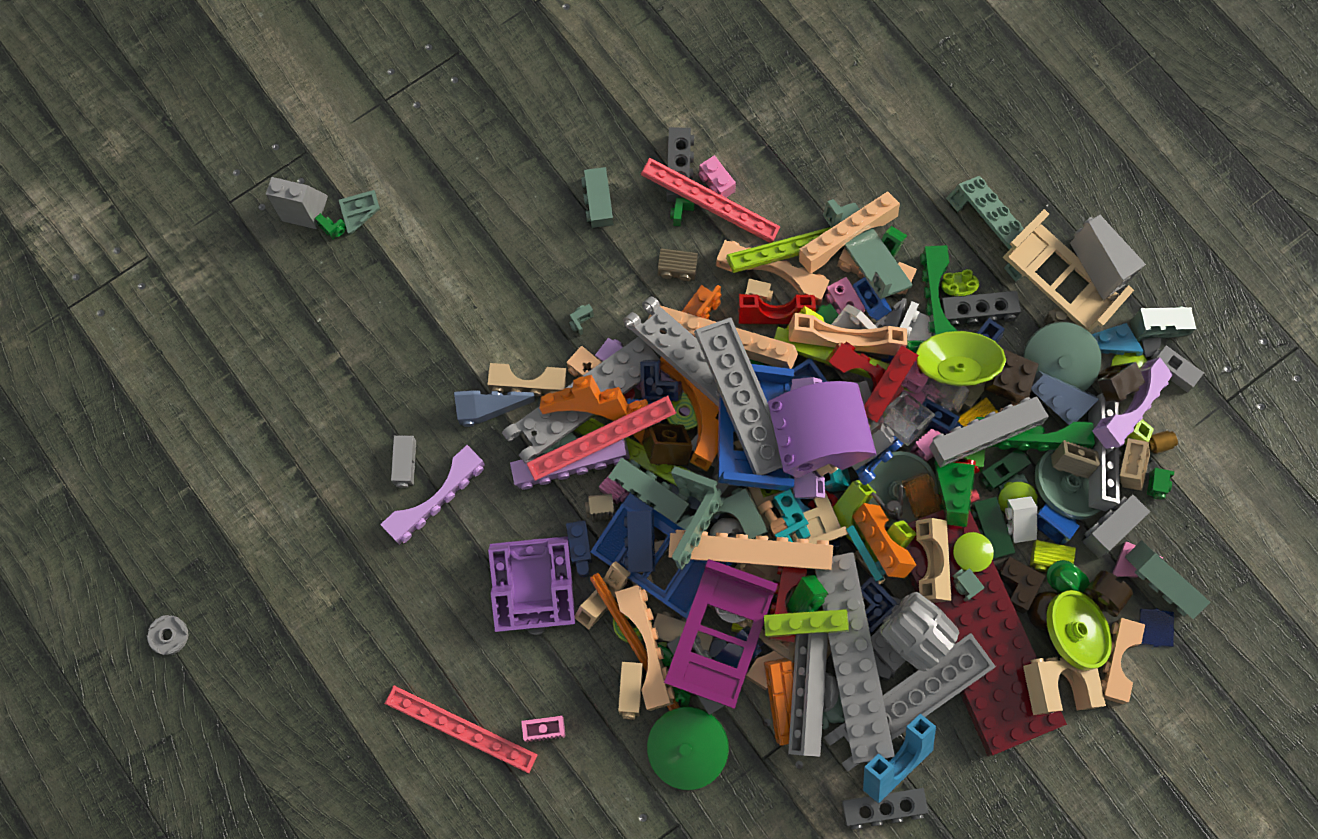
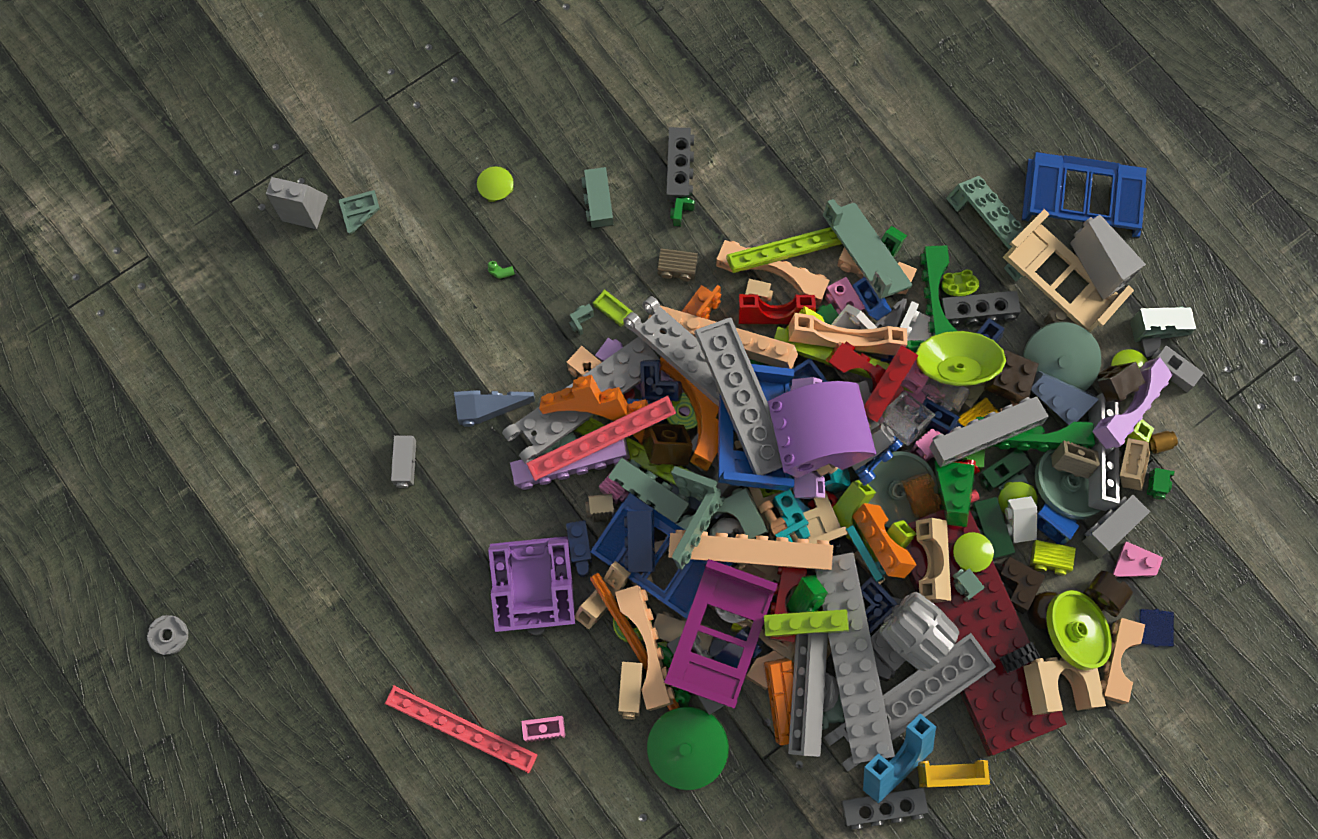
green bracket [315,213,346,240] -> none
lavender arch [380,445,485,545] -> none
tan arch [488,363,567,396] -> none
coral tile [641,158,780,243] -> none
bright pink brick [698,155,736,198] -> none
light nougat arch [799,191,900,274] -> none
dark grey plant [871,485,903,521] -> none
green piece [1046,560,1090,594] -> none
dark azure wing [1092,323,1143,356] -> none
sand green wedge [1125,540,1210,619] -> none
none -> lime dish [477,167,513,202]
none -> bright green arm [487,261,515,279]
none -> lime tile [593,289,633,327]
none -> yellow piece [917,760,990,787]
none -> black tyre [999,642,1040,673]
none -> blue piece [1021,152,1147,238]

